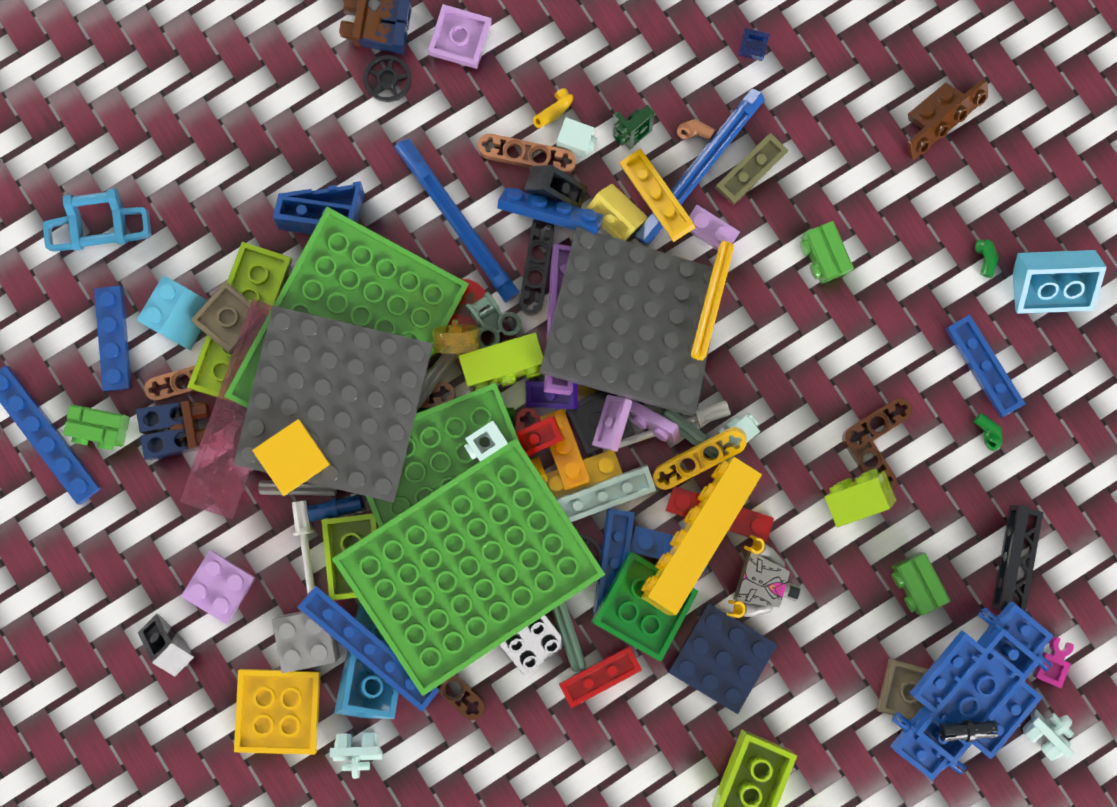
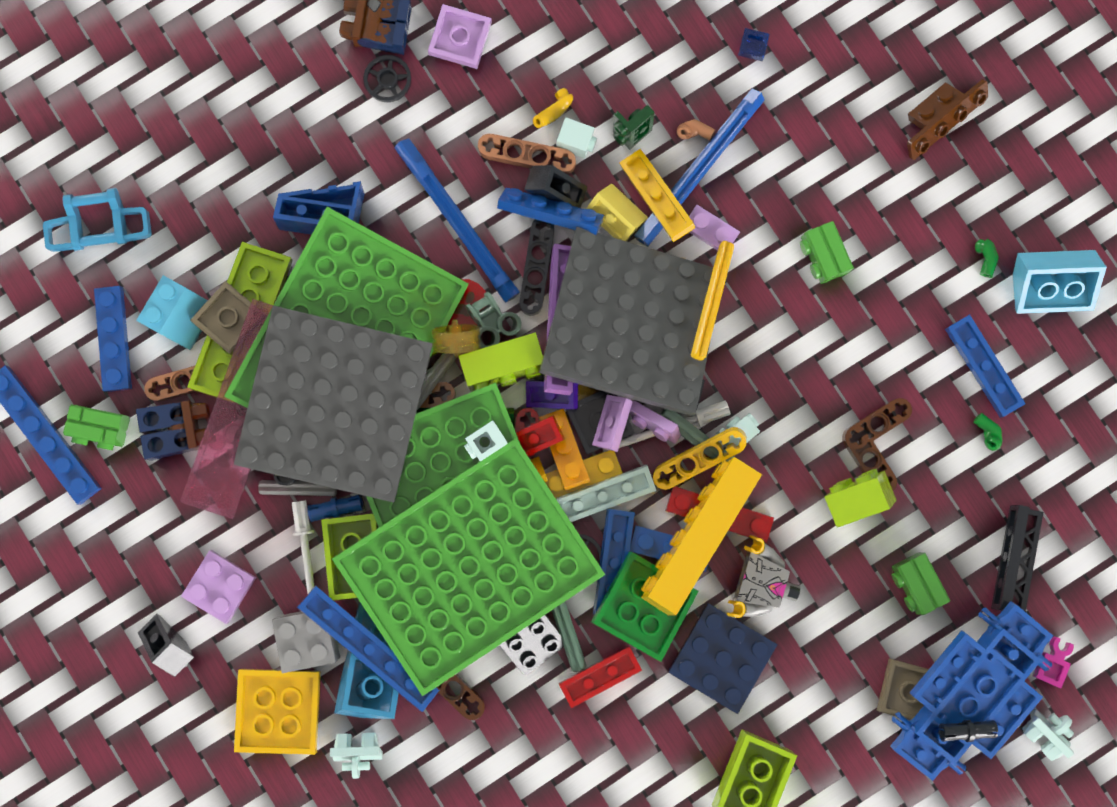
yellow tile [252,419,331,496] -> none
olive plate [715,133,789,206] -> none

